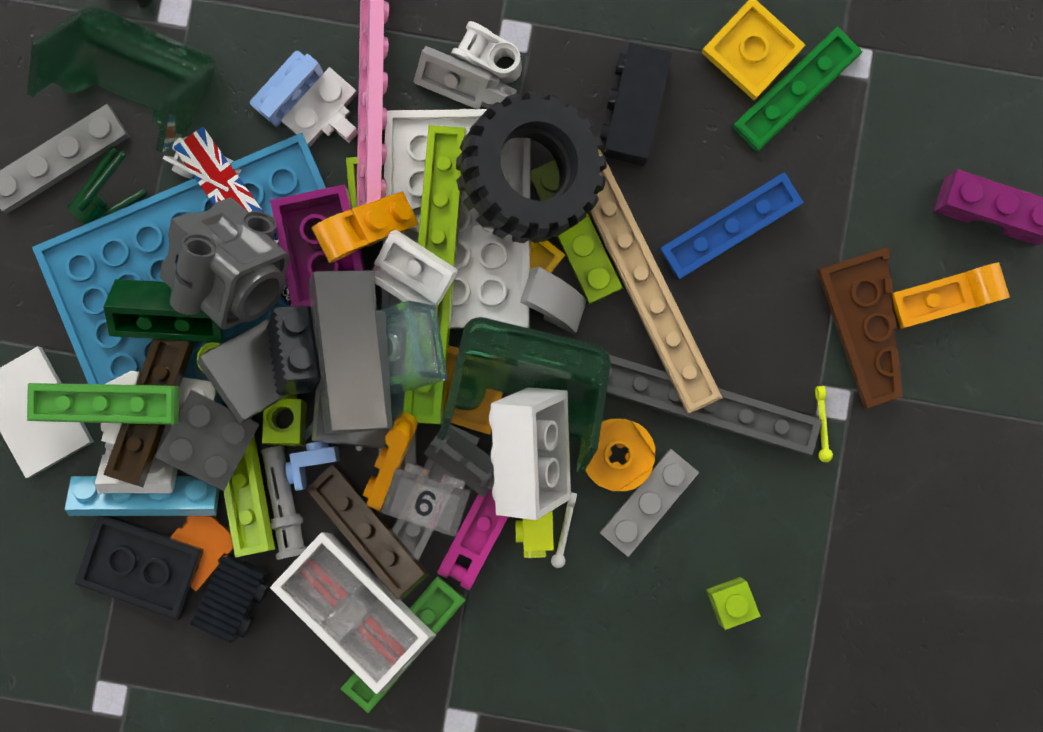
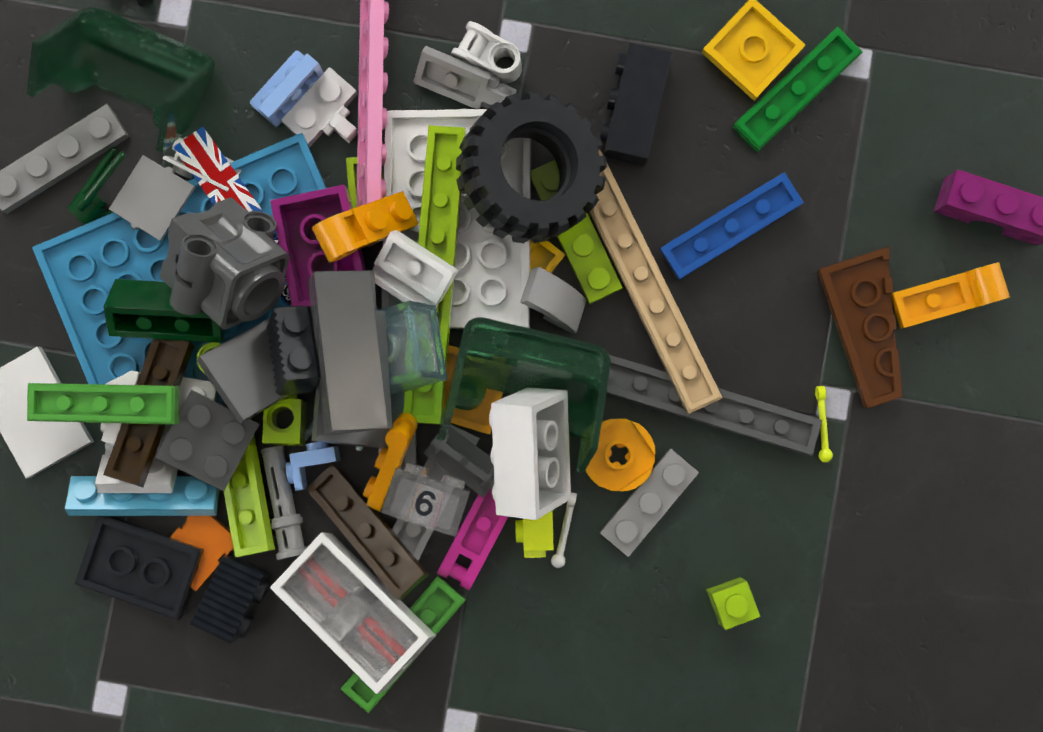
none -> light grey piece [109,155,196,241]

